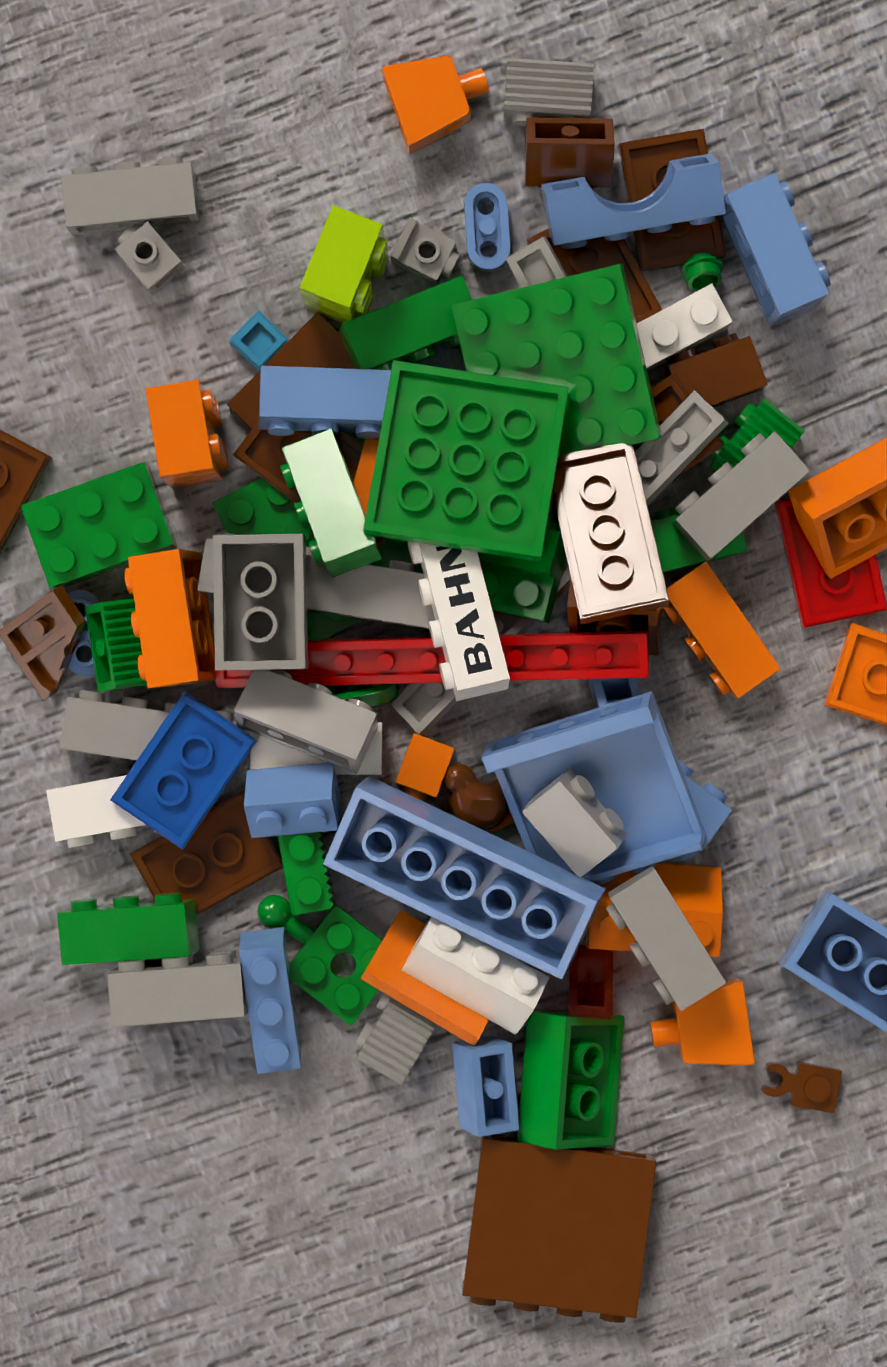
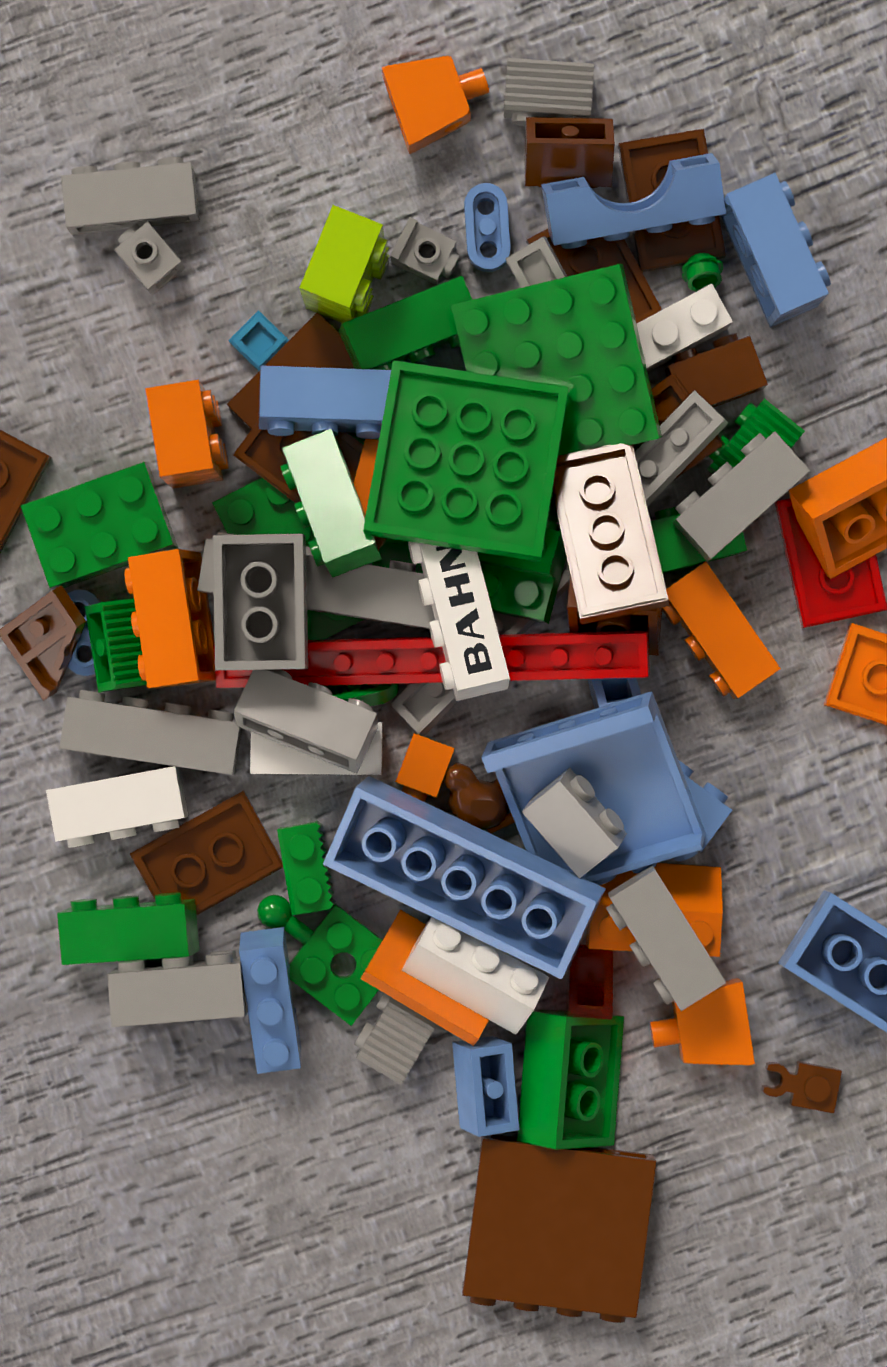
blue tile [110,691,258,850] -> none
medium blue brick [244,763,340,838] -> none

